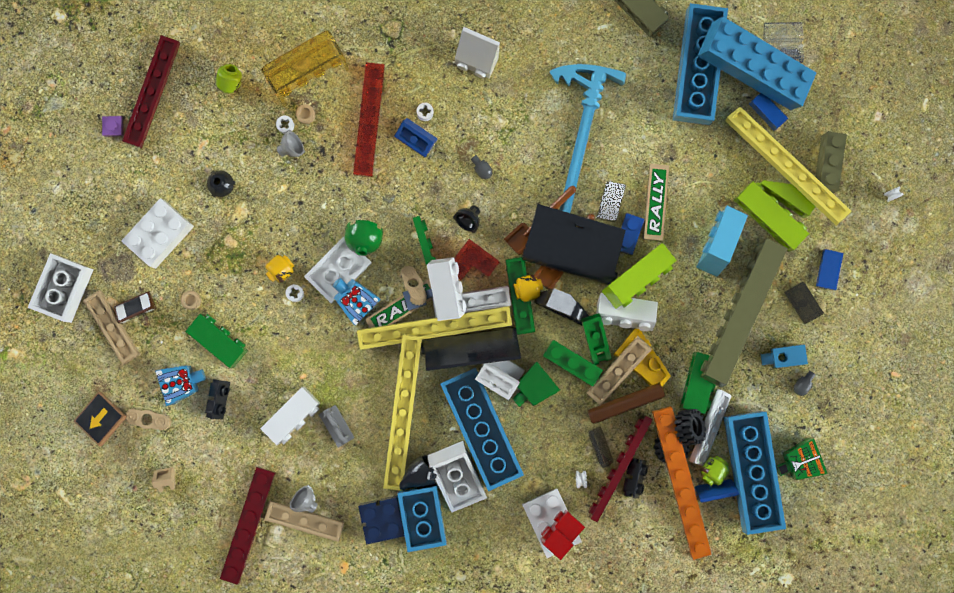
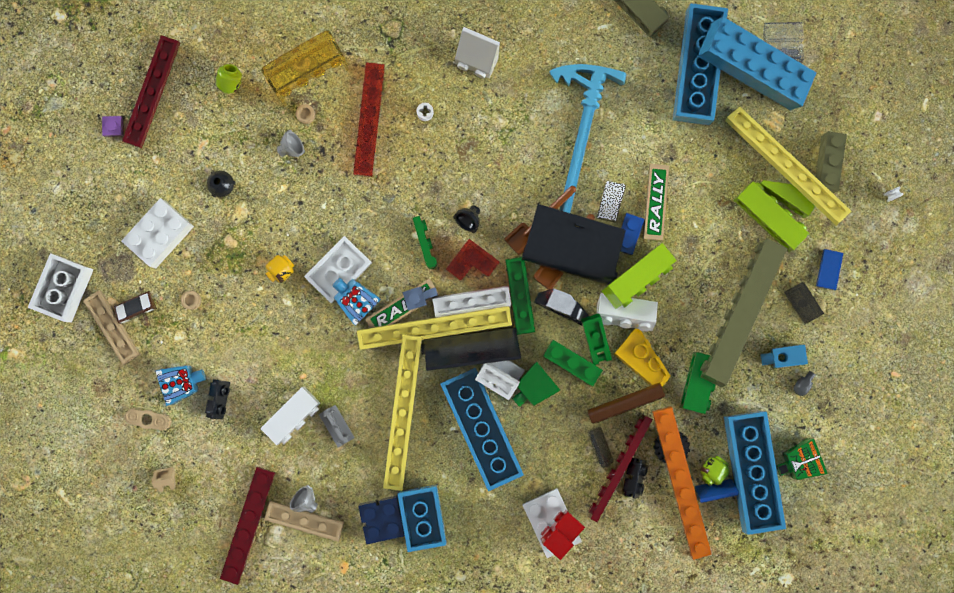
black tile [74,392,127,447] -> none
green brick [185,313,248,368] -> none
white bush [276,115,294,134] -> none
white bush [286,284,304,302] -> none
green cylinder [344,220,383,256] -> none
blue slope [394,118,438,157] -> none
black hat [399,455,437,491] -> none
tan piece [400,266,427,306] -> none
white brick [427,257,466,321] -> none
white slope [427,441,487,513] -> none
dark grey cylinder [470,155,493,179] -> none
yellow head [514,274,543,302] -> none
white bush [576,471,587,488] -> none
tan tile [586,336,652,405] -> none
black tyre [675,409,706,446] -> none
white tile [689,389,731,466] -> none
medium azure wedge [696,206,748,277] -> none
blue slope [749,93,788,131] -> none

